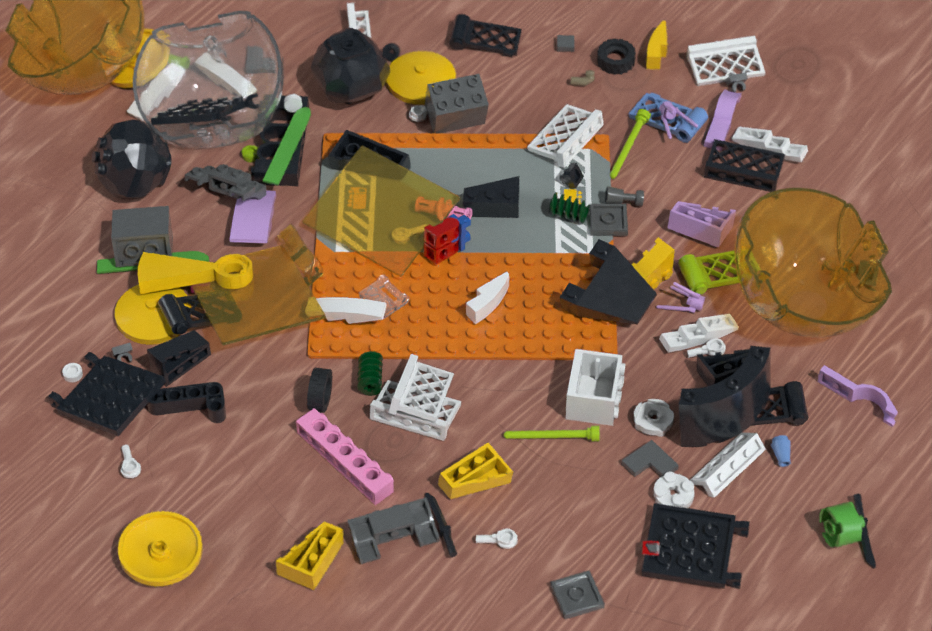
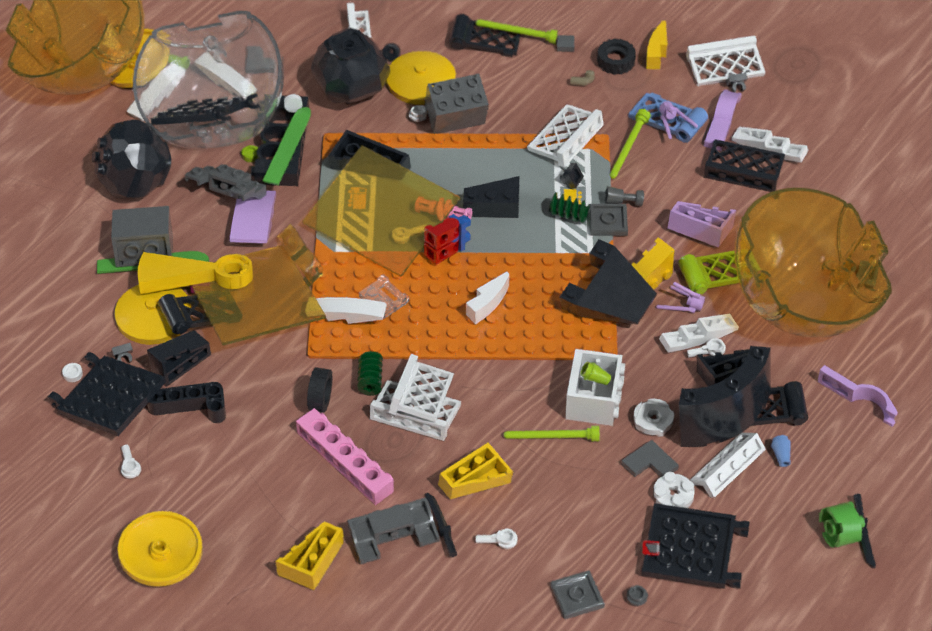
none -> lime piece [476,19,558,44]
none -> lime cone [580,361,611,385]
none -> dark grey plate [627,585,648,606]

